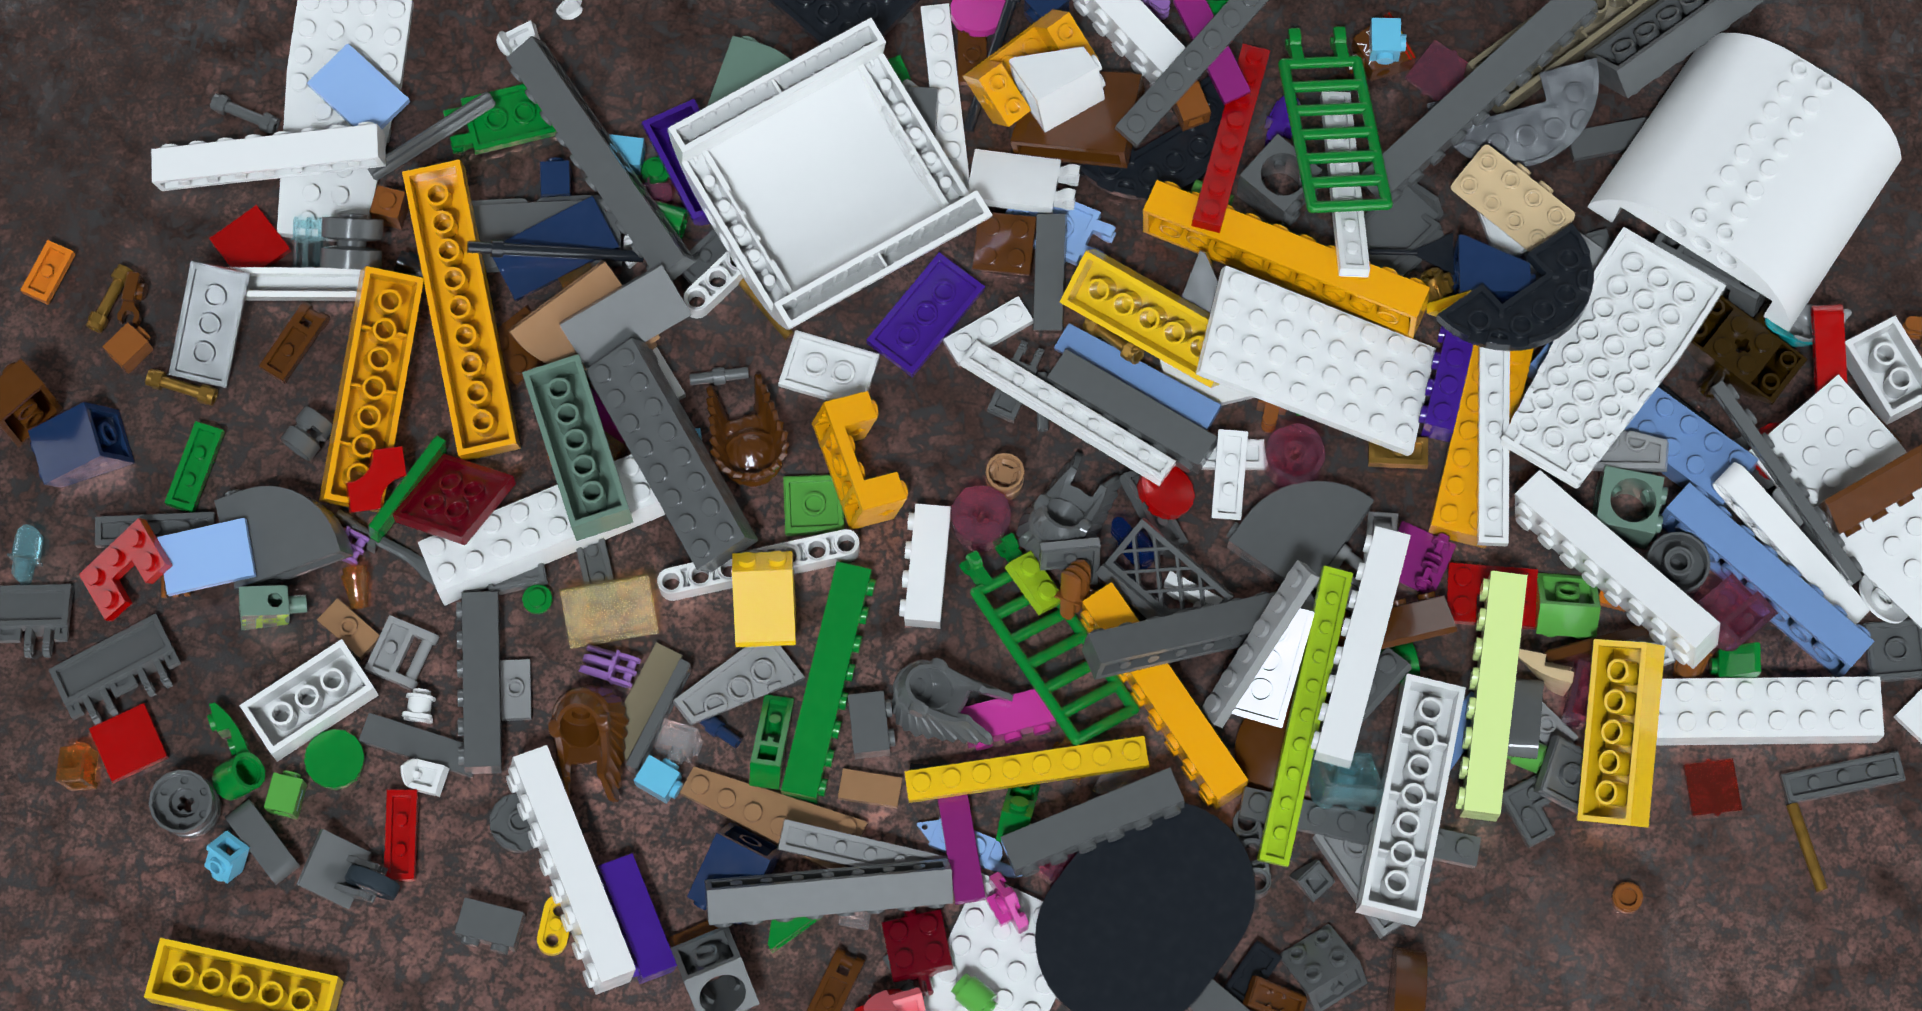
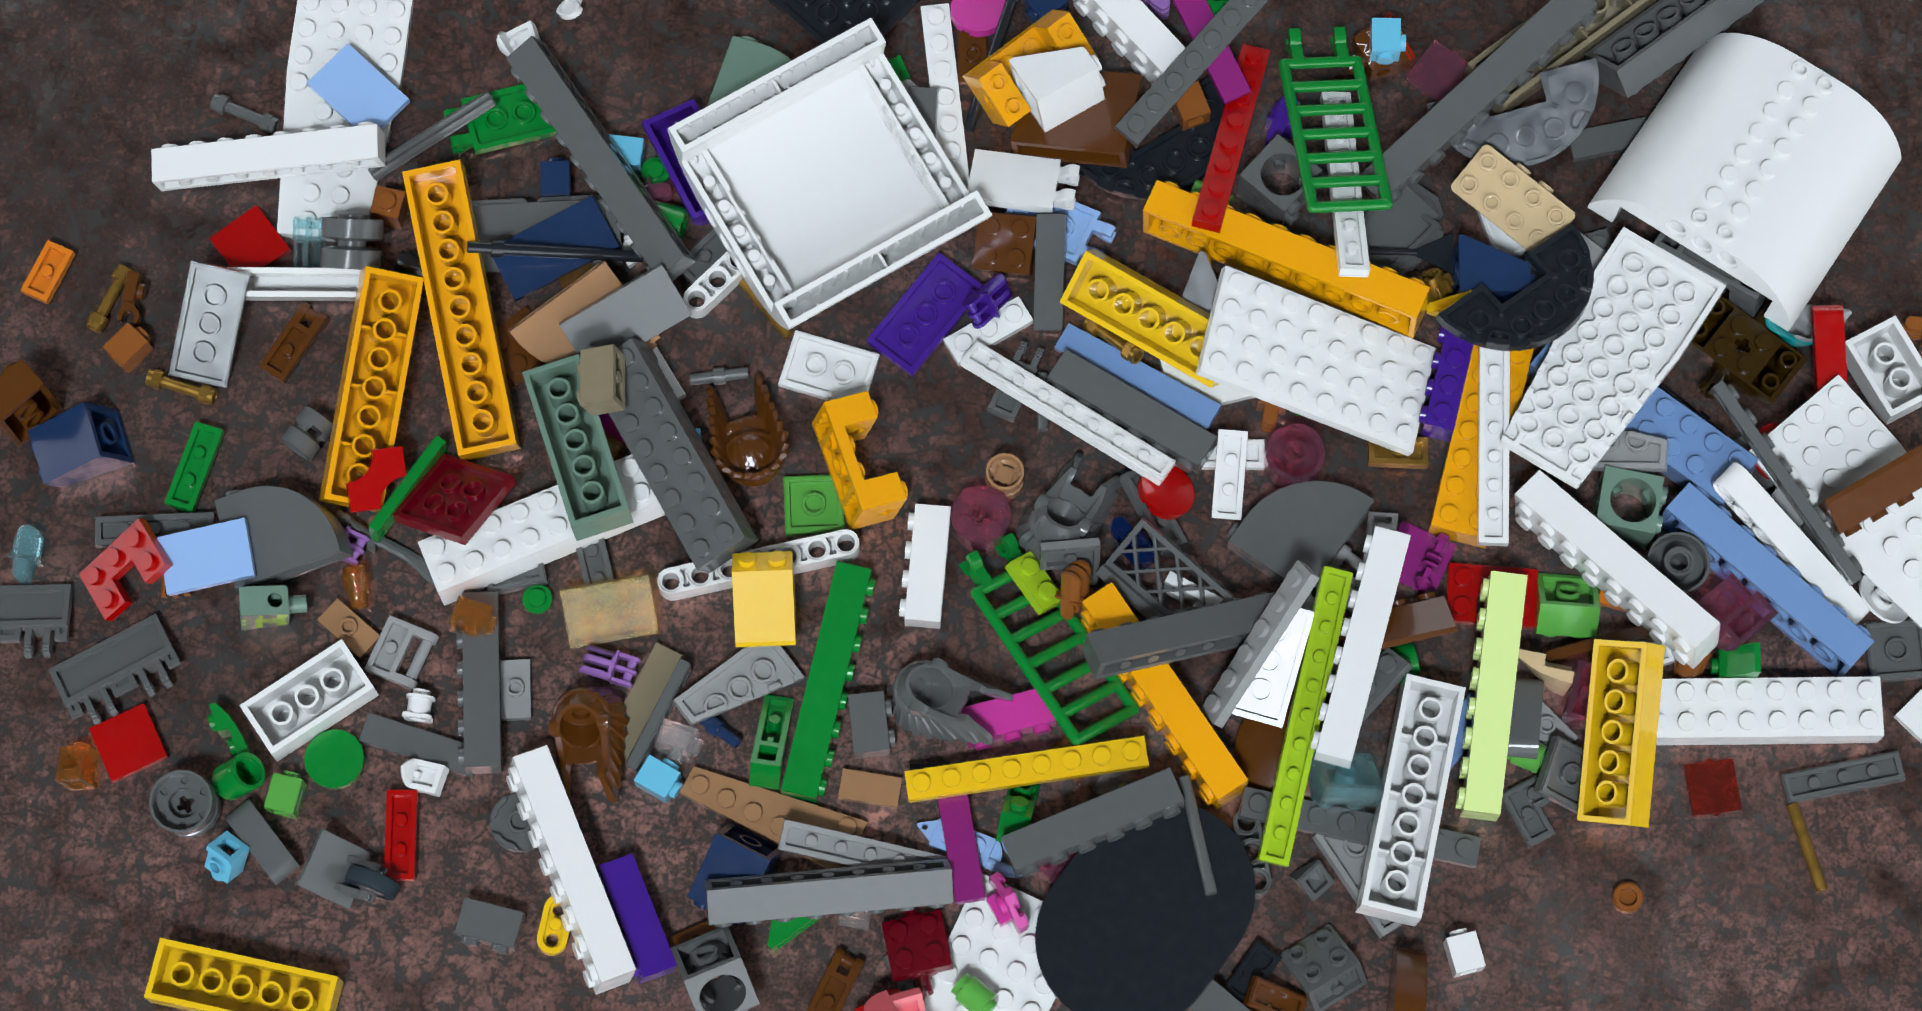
none -> clear orange brick [449,596,498,637]
none -> dark tan brick [577,344,625,416]
none -> dark purple arm [963,273,1013,329]
none -> dark grey bar [1178,775,1218,896]
none -> white brick [1443,928,1486,978]

